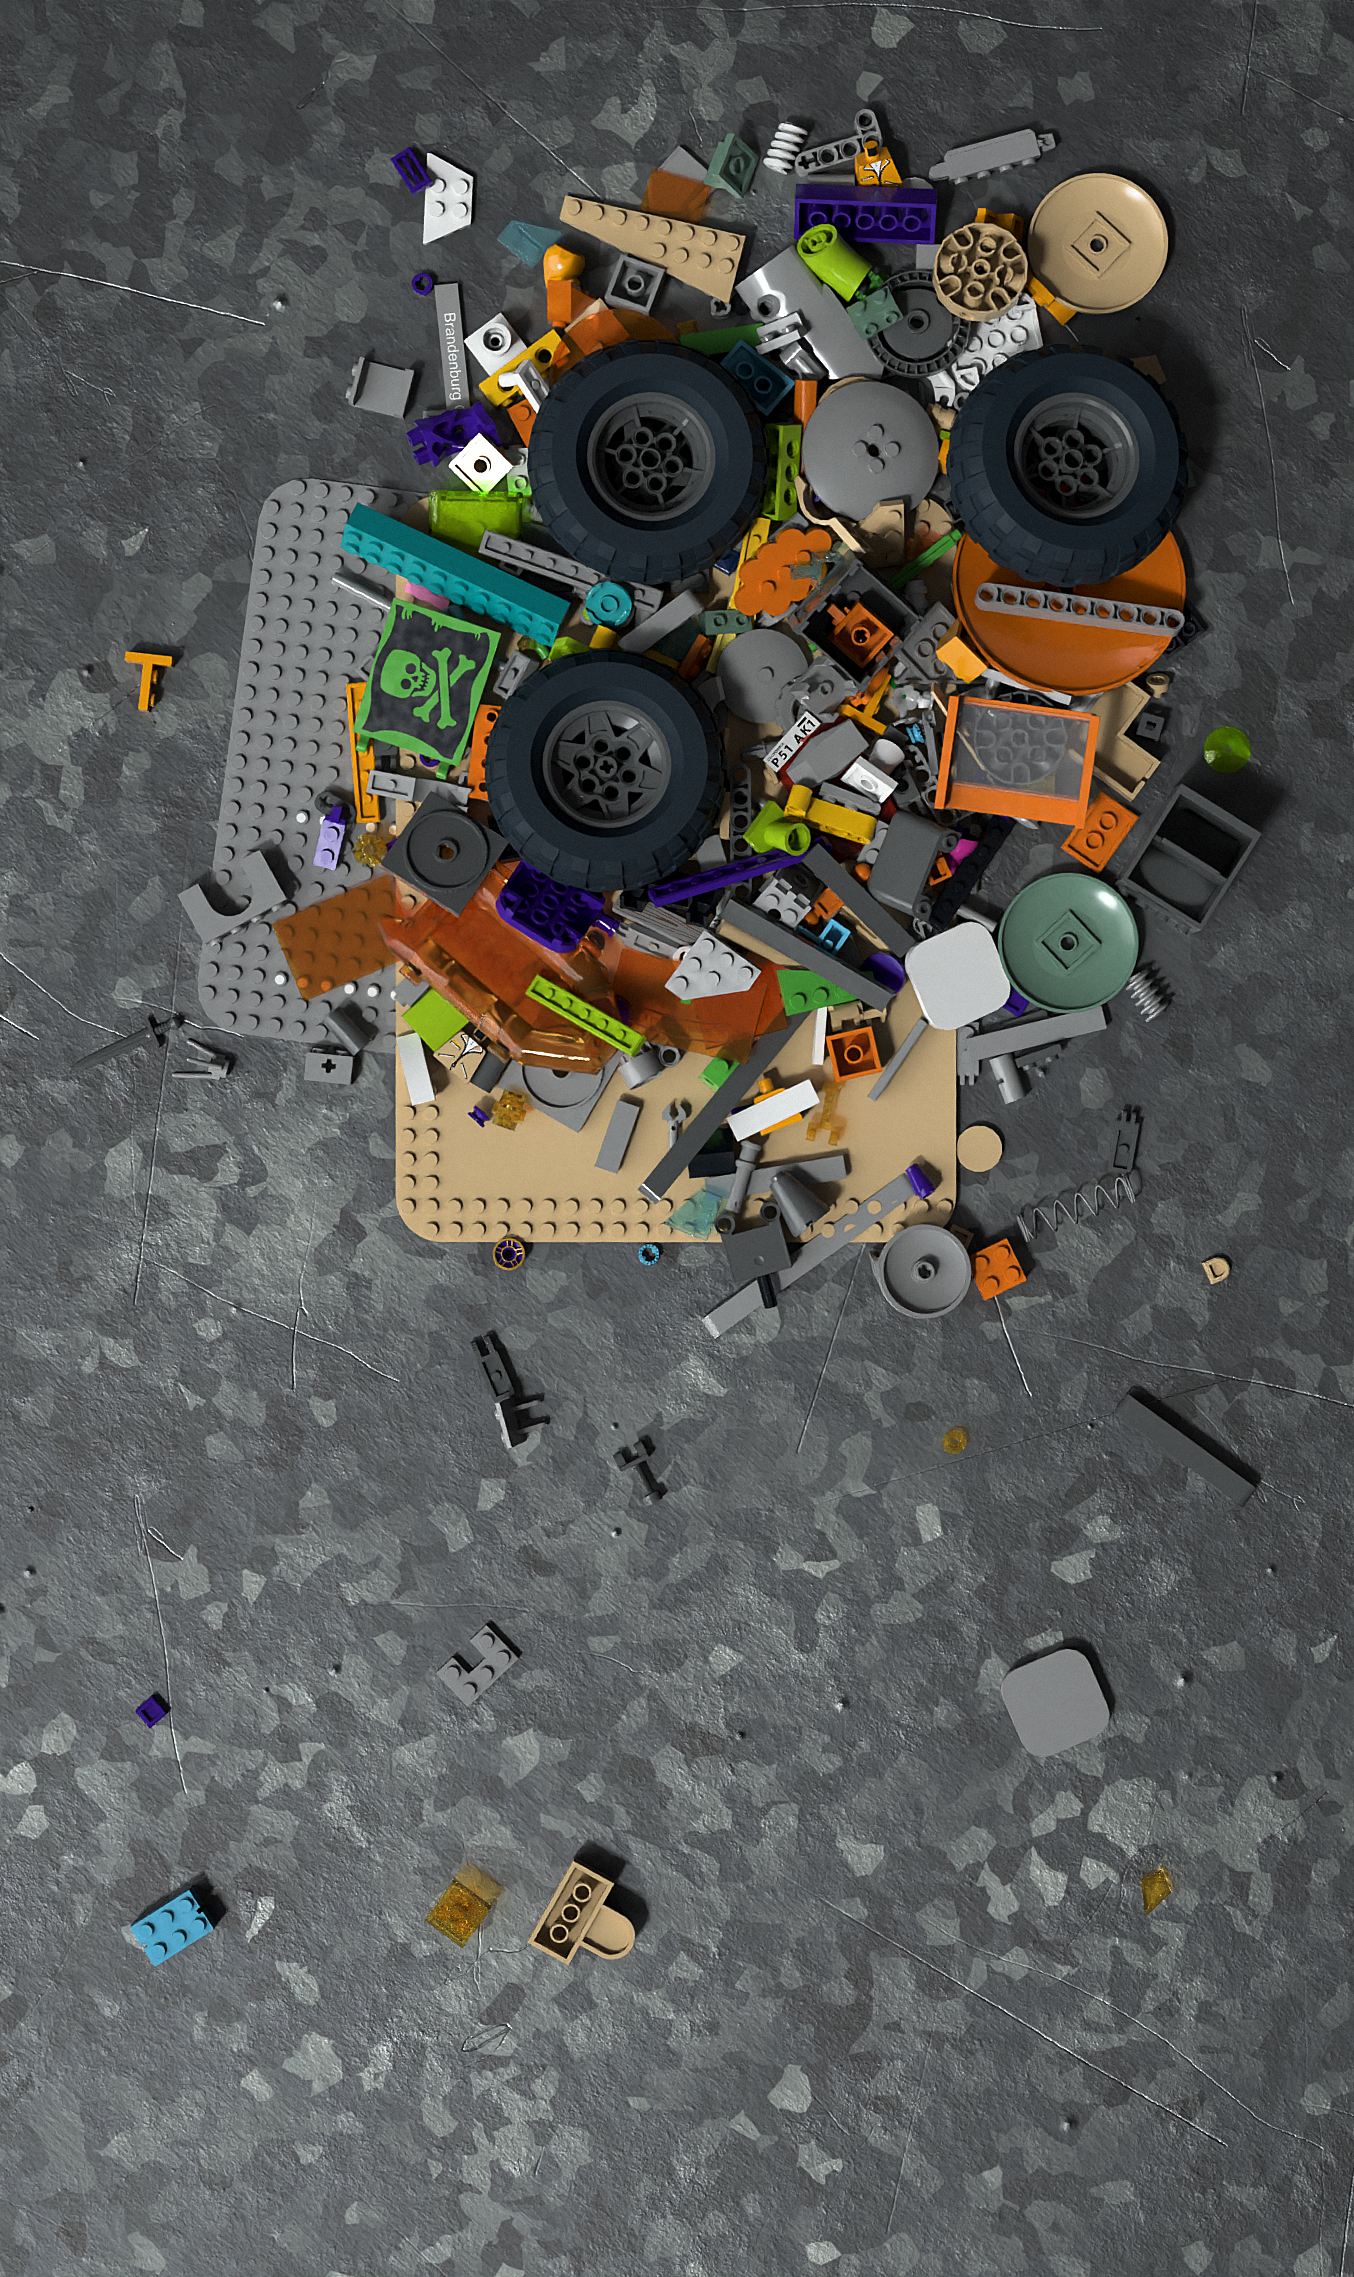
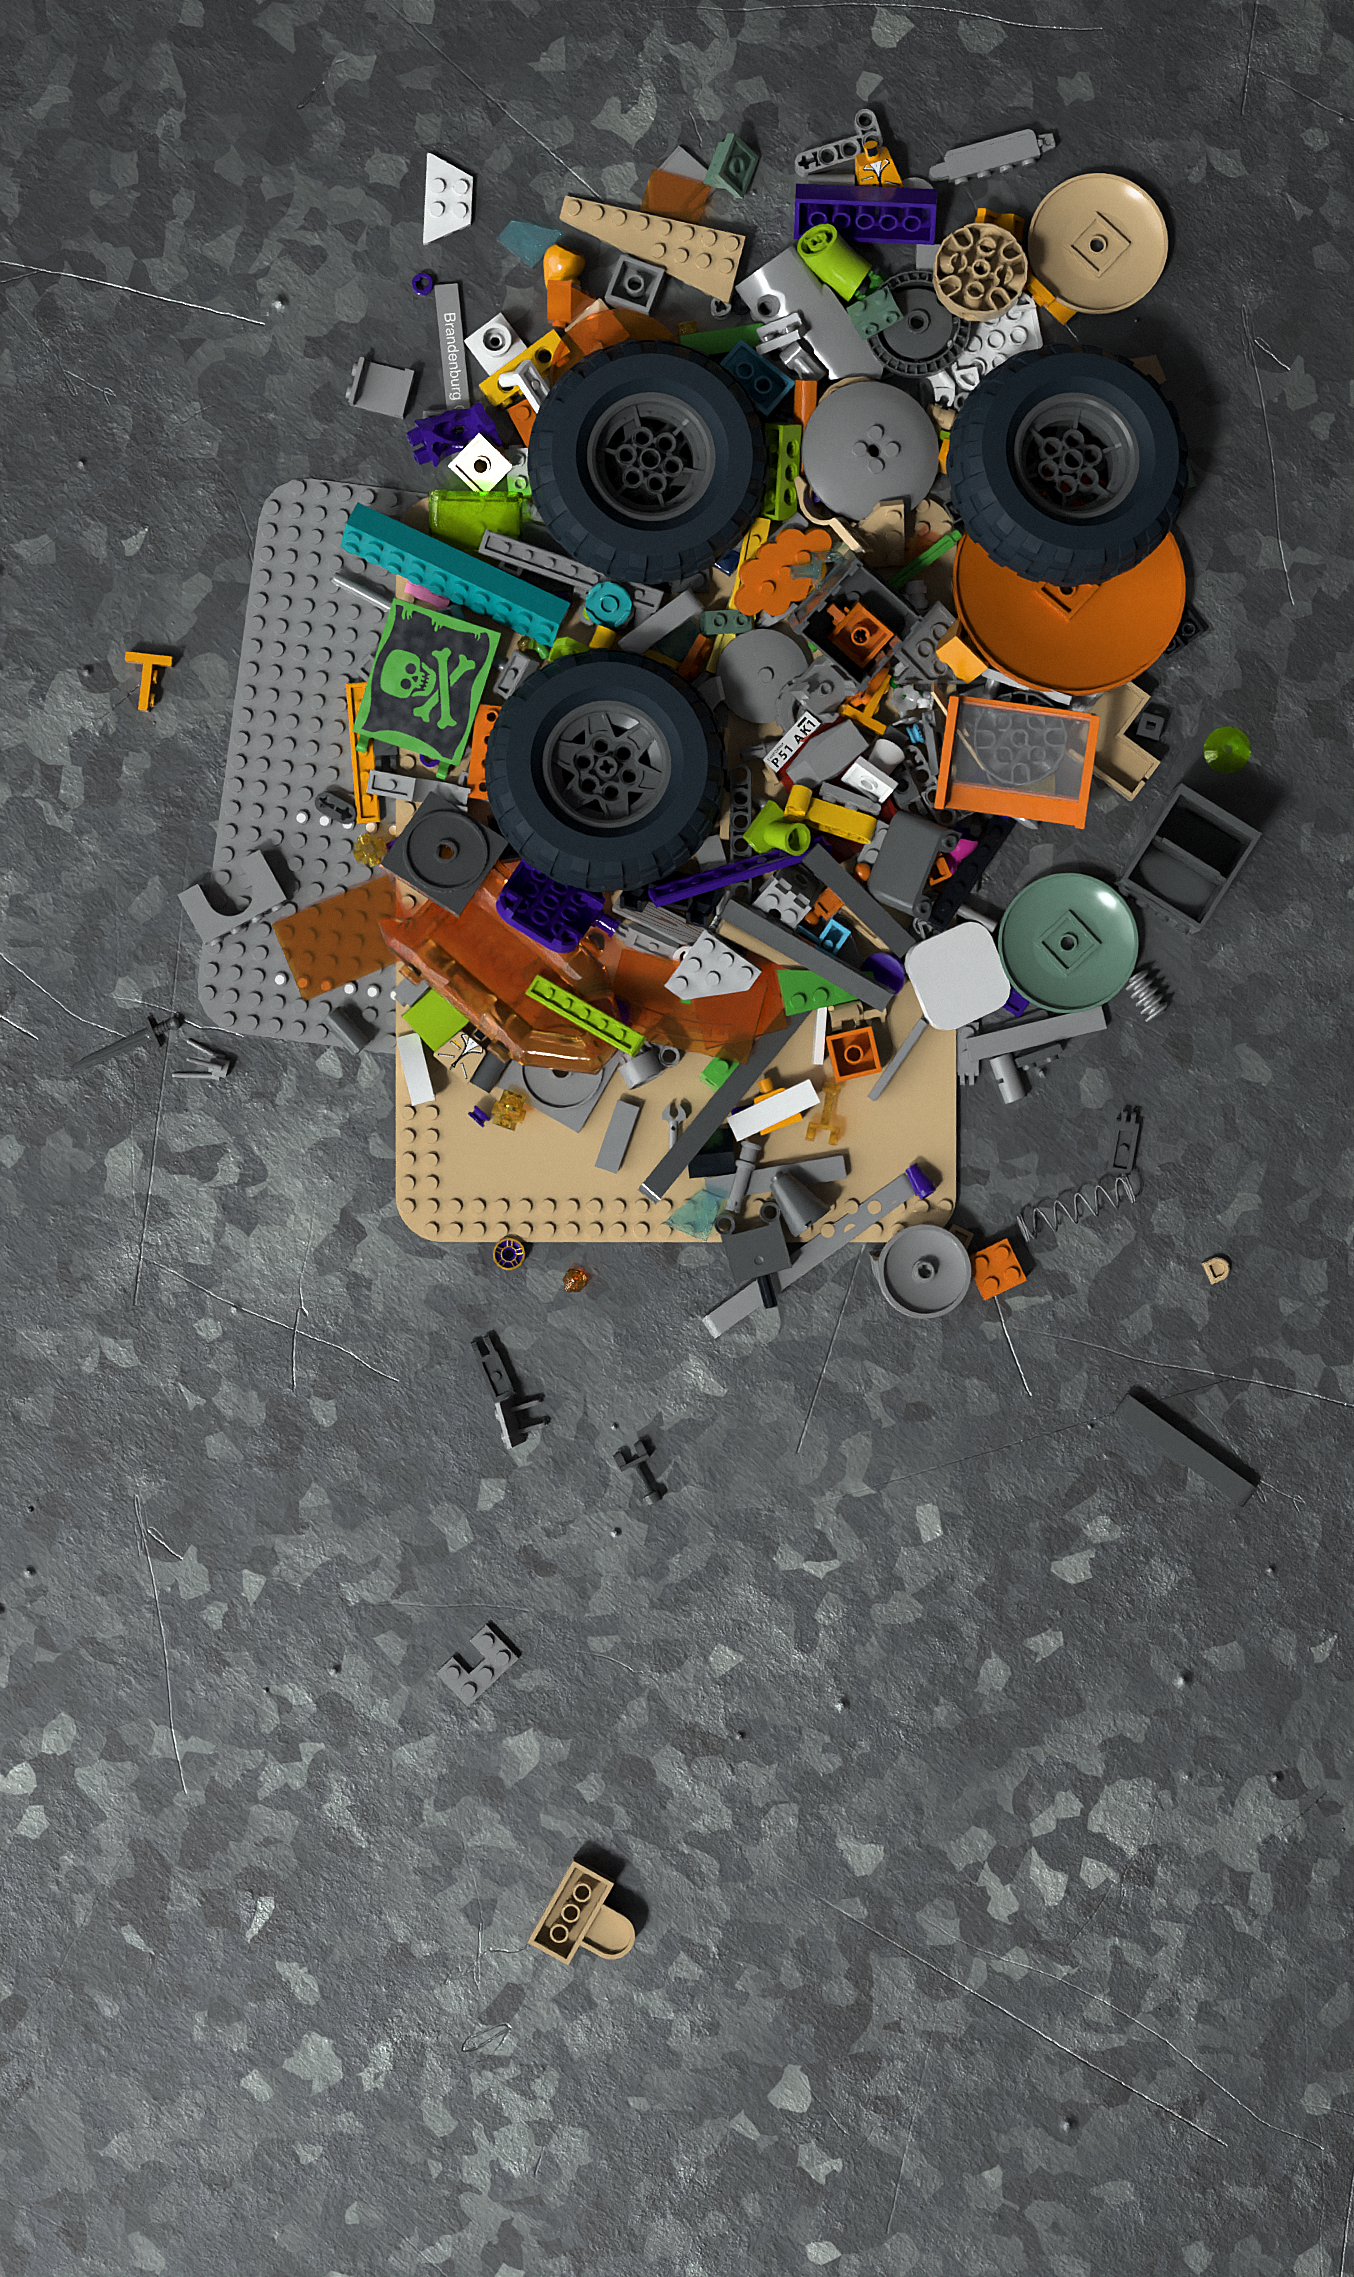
medium azure piece [130,1886,217,1967] -> none
dark purple tile [135,1695,168,1728] -> none
light grey brick [304,1048,355,1085] -> none
hinge [313,803,347,870] -> none
dark purple tile [390,147,434,197] -> none
clear yellow brick [425,1879,491,1948] -> none
medium azure bush [639,1244,659,1265] -> none
white piece [763,121,808,175] -> none
clear yellow plate [942,1431,966,1454] -> none
tan tile [956,1126,1002,1172] -> none
light grey beam [974,583,1185,637] -> none
light grey tile [1001,1647,1110,1757] -> none
orange tile [1060,790,1139,874] -> none
clear yellow piece [1140,1870,1172,1915] -> none
tan tile [1146,673,1169,698] -> none
none -> clear orange tile [562,1268,587,1293]

